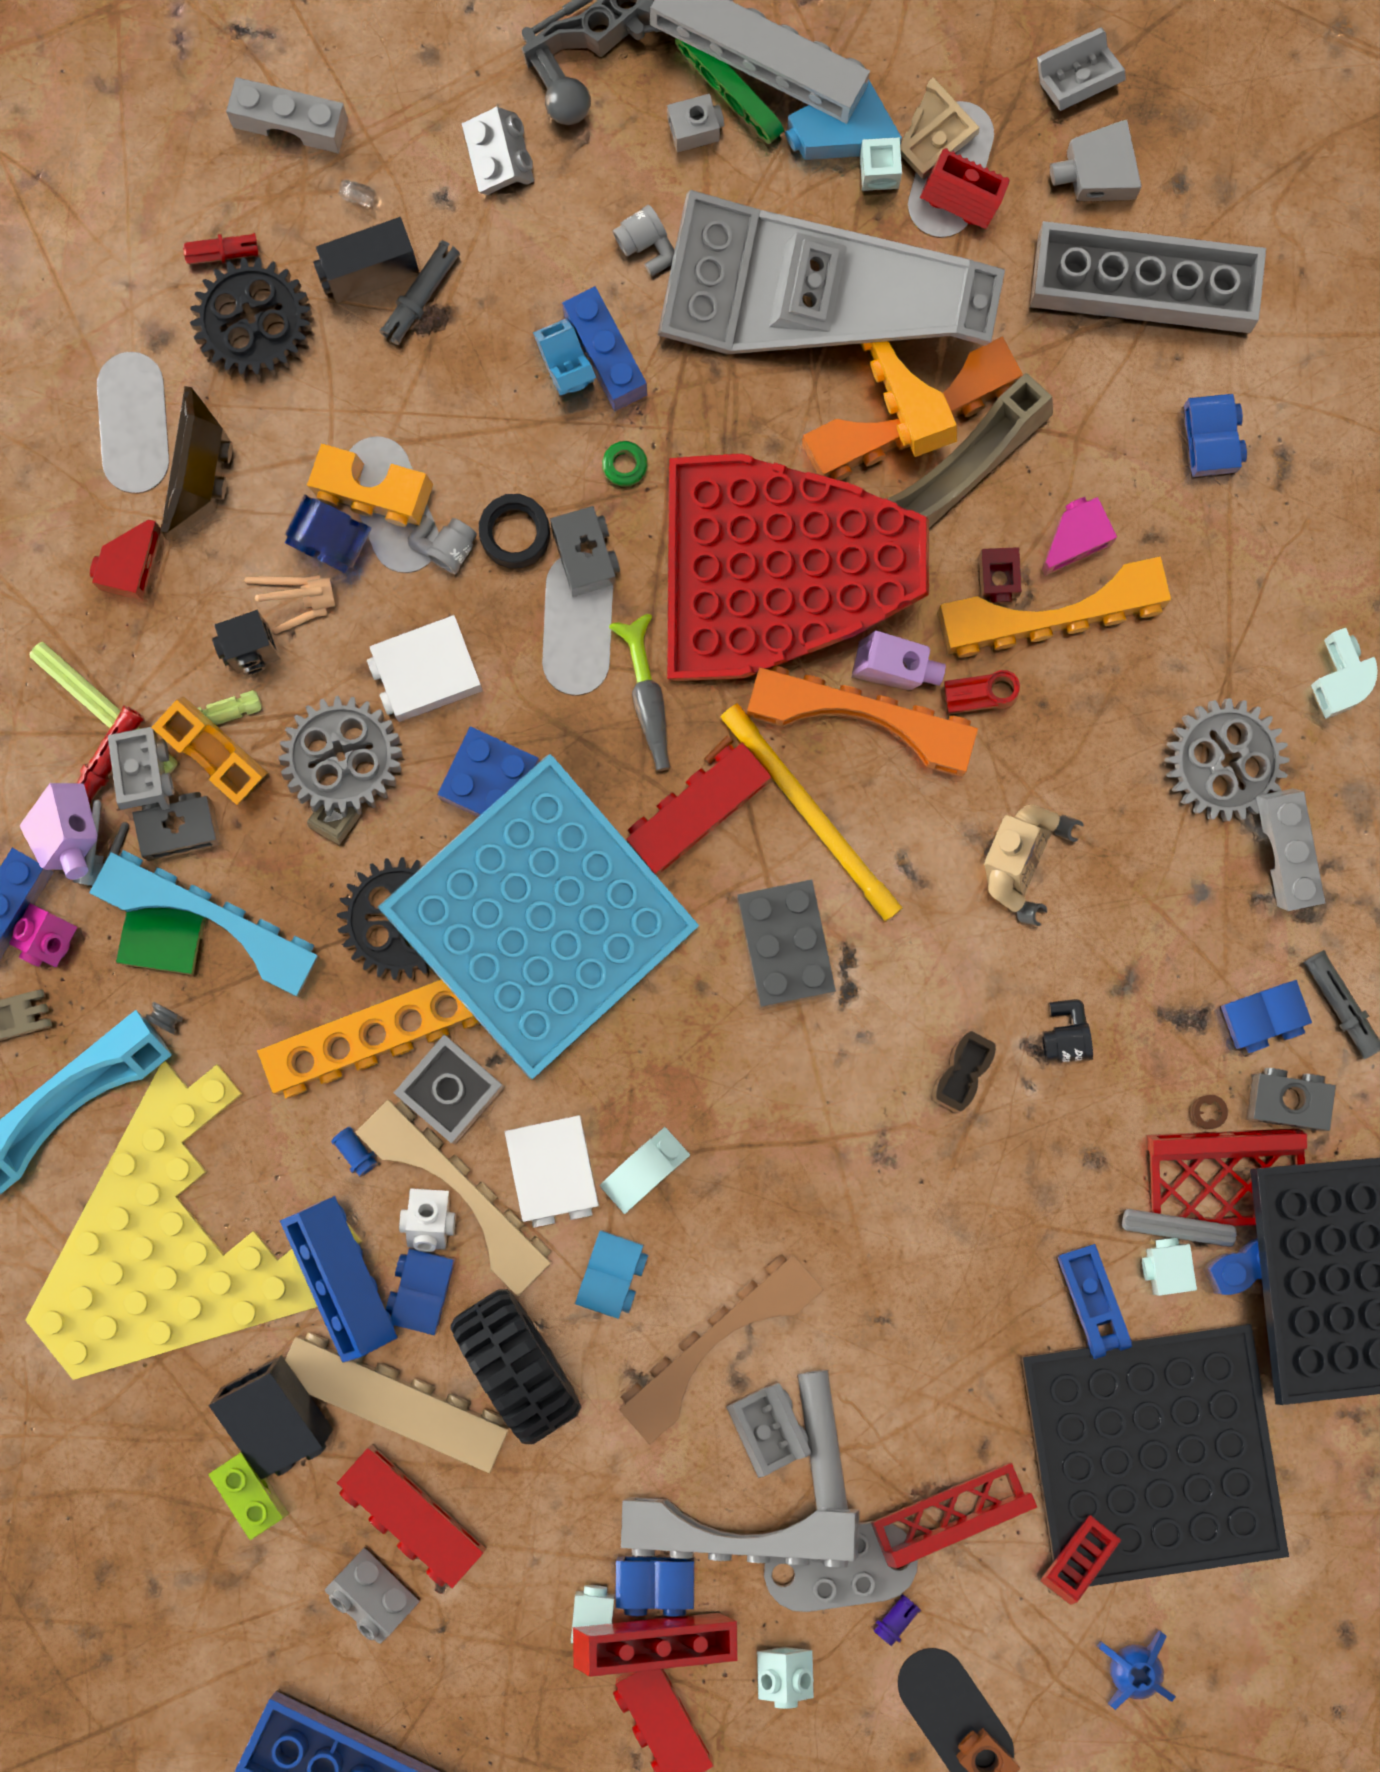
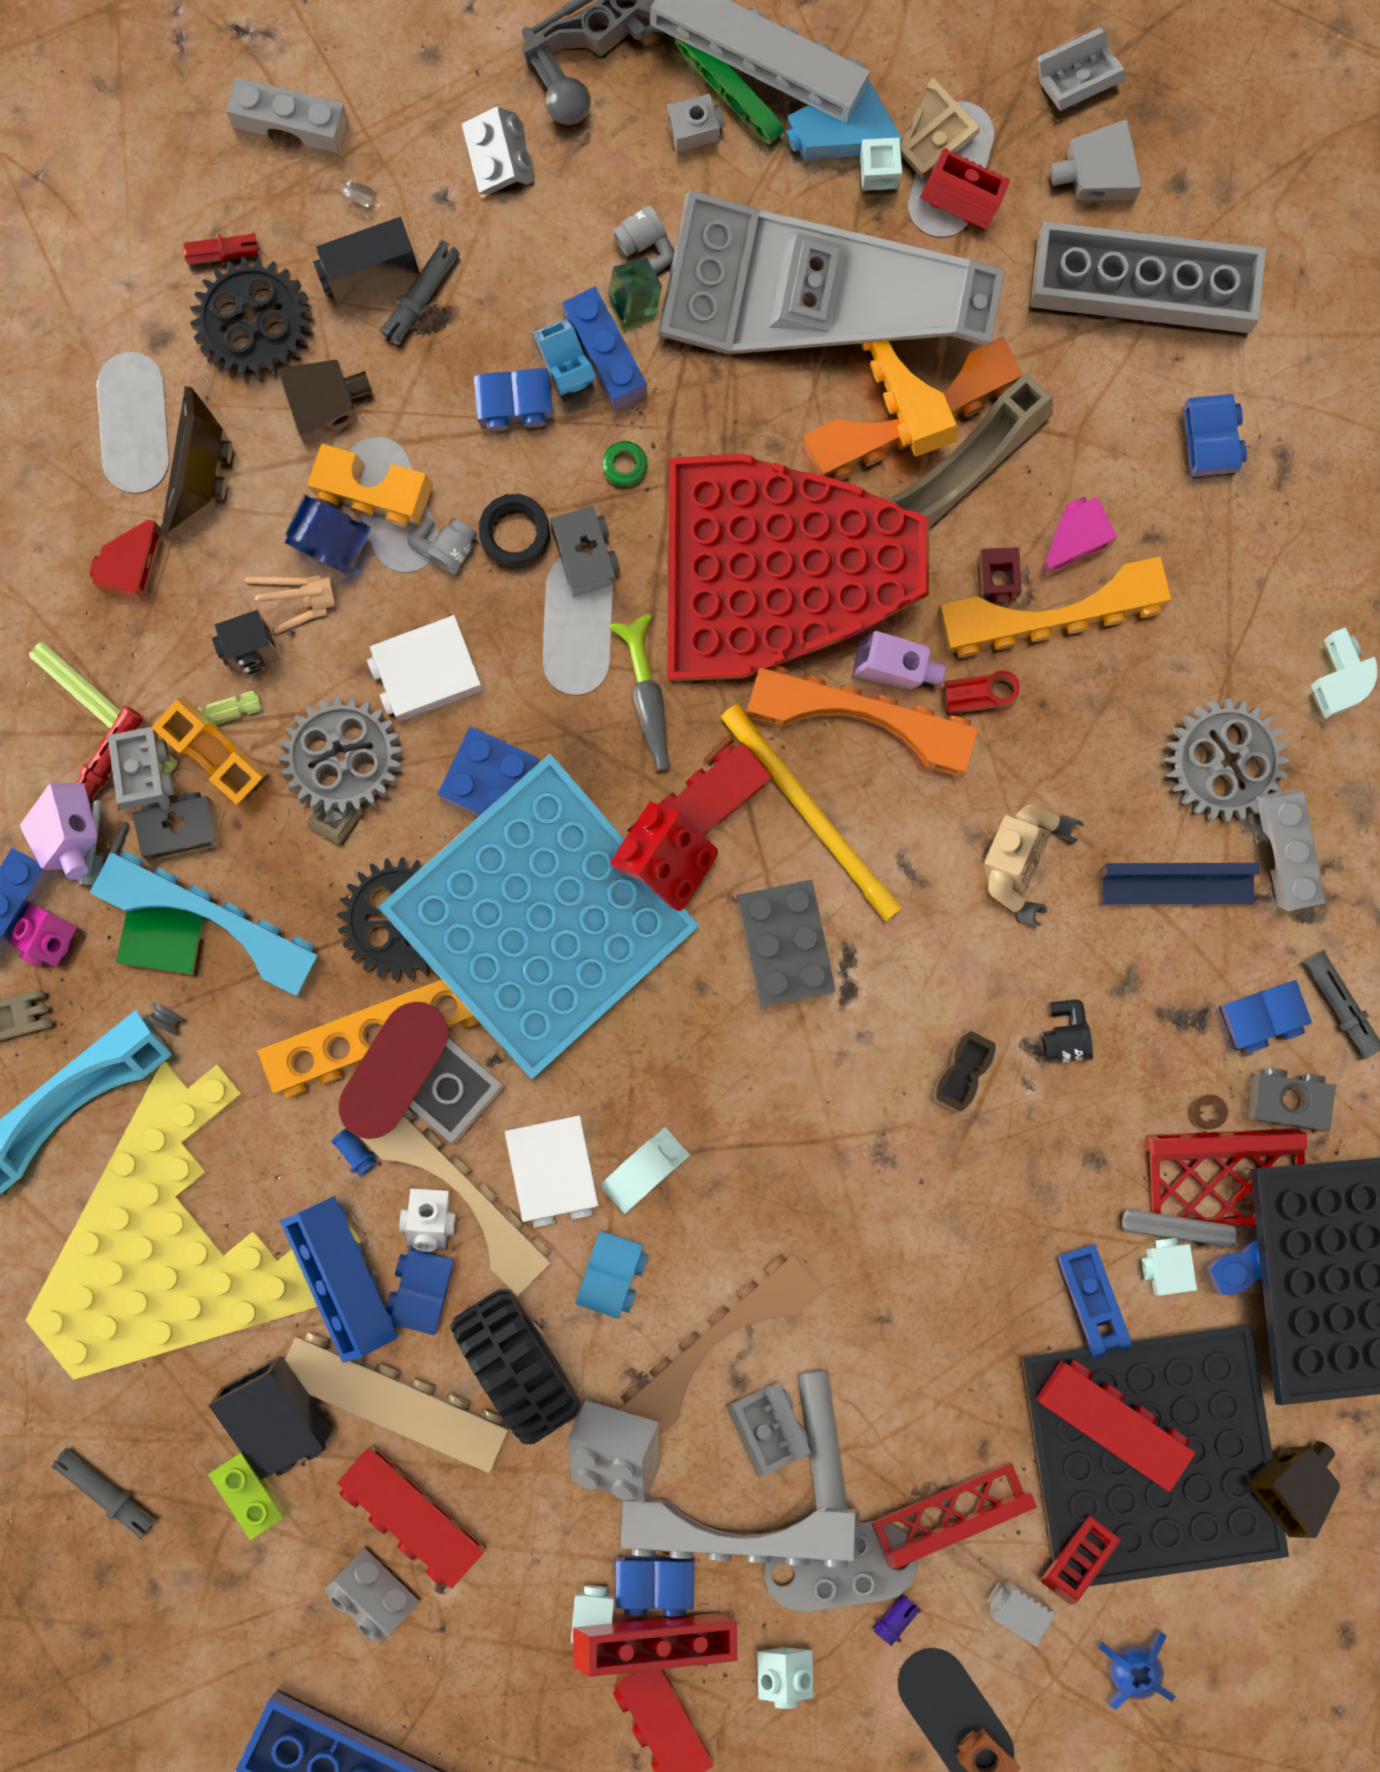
none -> dark grey pin [51,1447,157,1540]
none -> dark brown torso [278,360,372,445]
none -> dark red sticker [339,1002,448,1139]
none -> blue brick [474,368,554,431]
none -> light grey brick [568,1400,660,1503]
none -> clear green brick [608,257,662,323]
none -> red bracket [609,801,718,911]
none -> light grey brick [987,1580,1055,1646]
none -> red brick [1035,1360,1196,1492]
none -> dark blue fence [1100,863,1260,906]
none -> dark brown torso [1247,1441,1340,1538]

